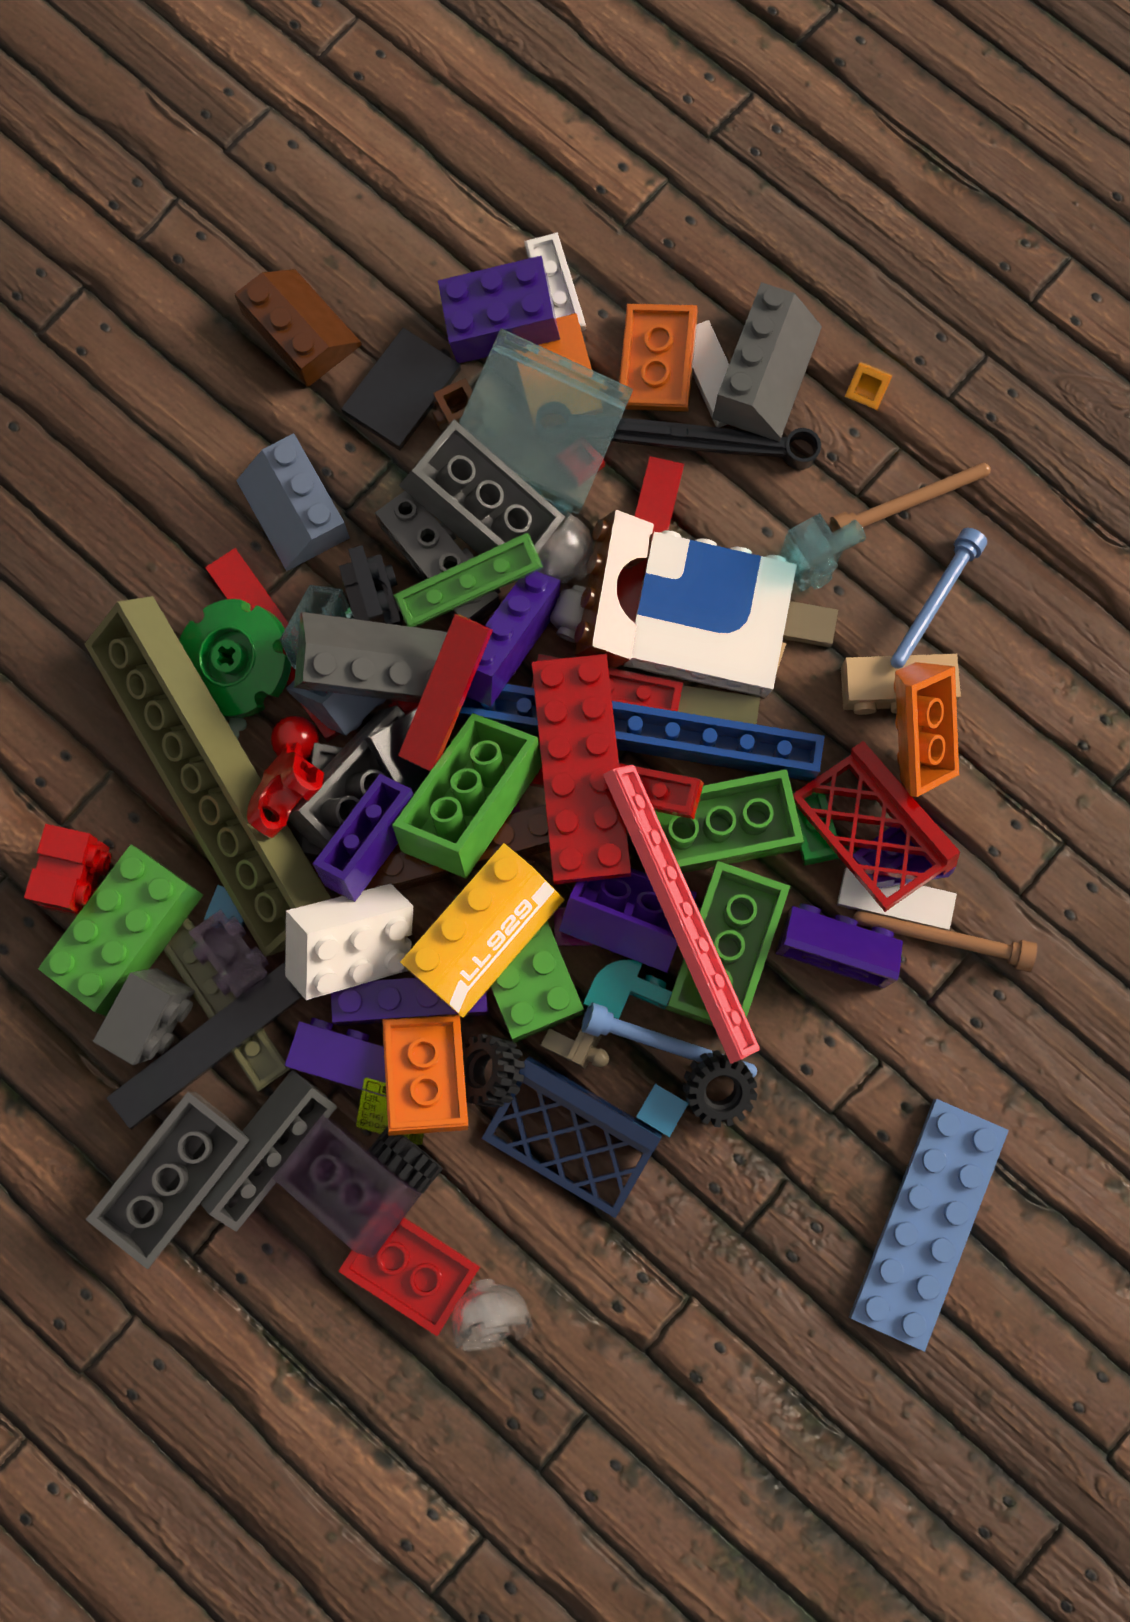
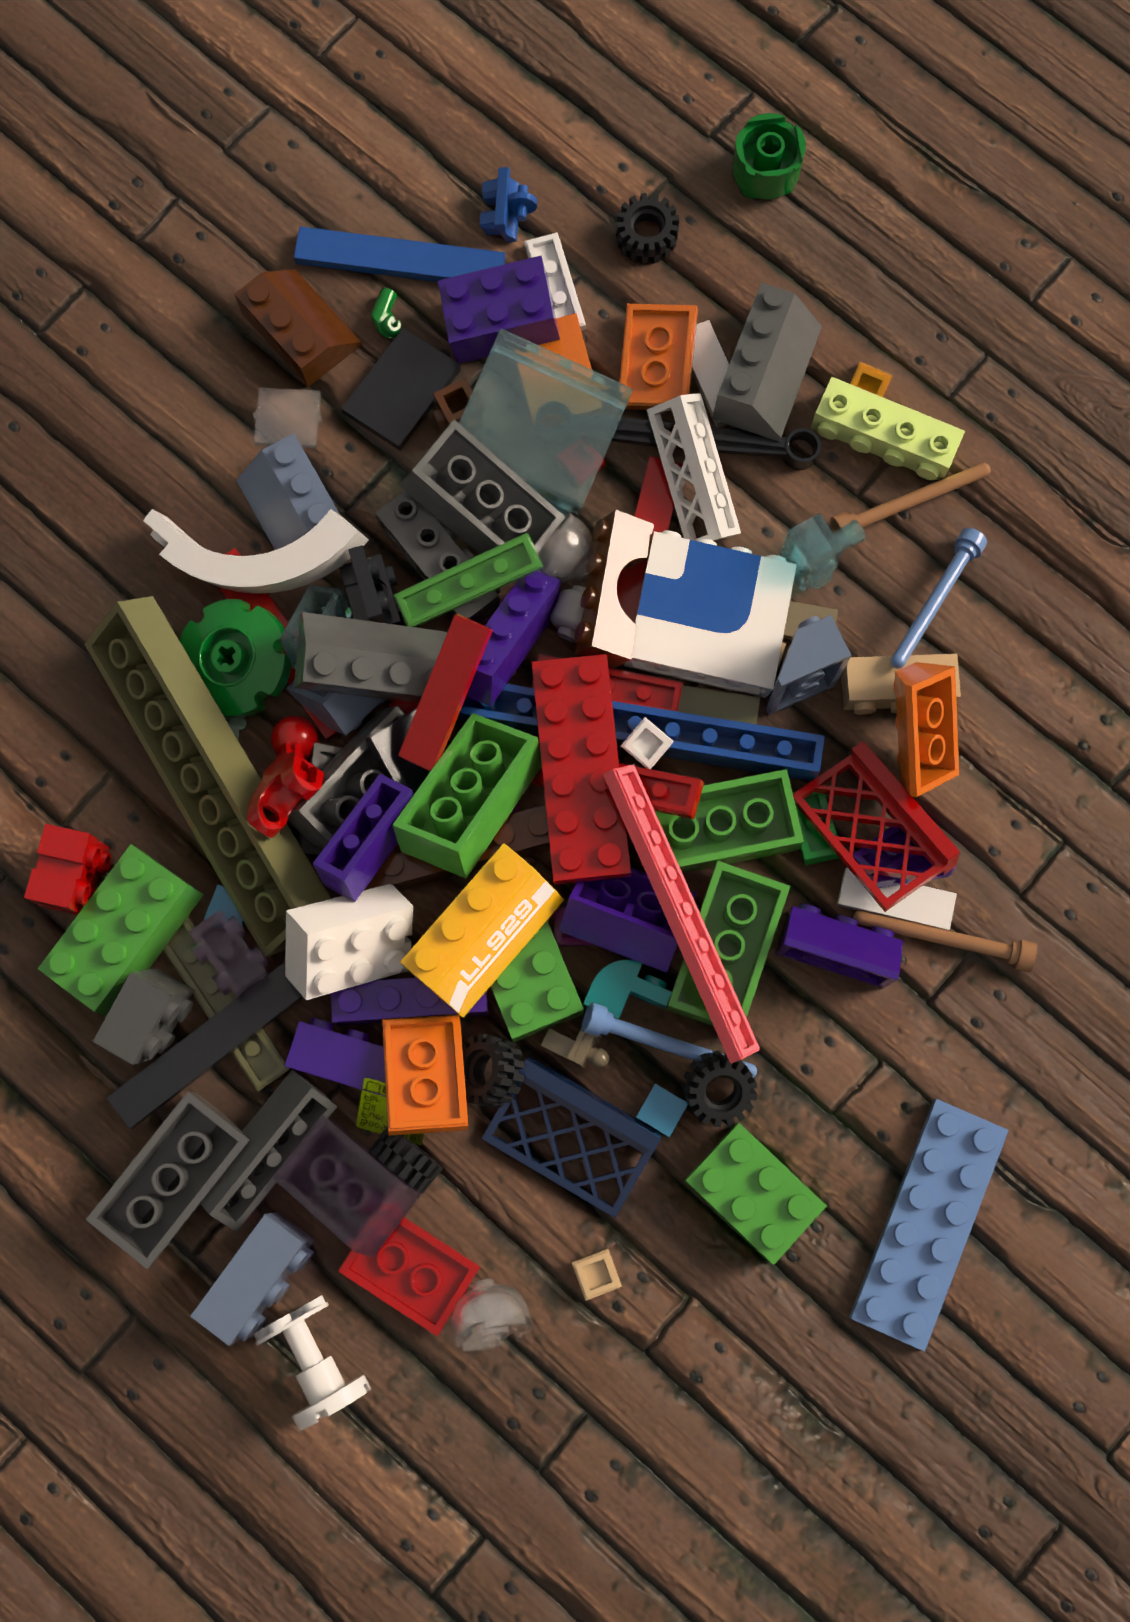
none -> white arch [143,509,369,594]
none -> sand blue brick [190,1212,315,1346]
none -> clear piece [253,388,322,448]
none -> white piece [253,1295,371,1431]
none -> blue tile [294,226,506,282]
none -> green arm [370,288,402,338]
none -> blue hips [480,167,537,243]
none -> tan tile [572,1248,622,1301]
none -> black tyre [616,193,679,264]
none -> white tile [621,717,674,769]
none -> white fence [647,393,741,541]
none -> bright green brick [683,1123,827,1265]
none -> green brick [732,113,806,199]
none -> sand blue slope [766,615,851,716]
none -> yellowish green brick [811,377,965,481]

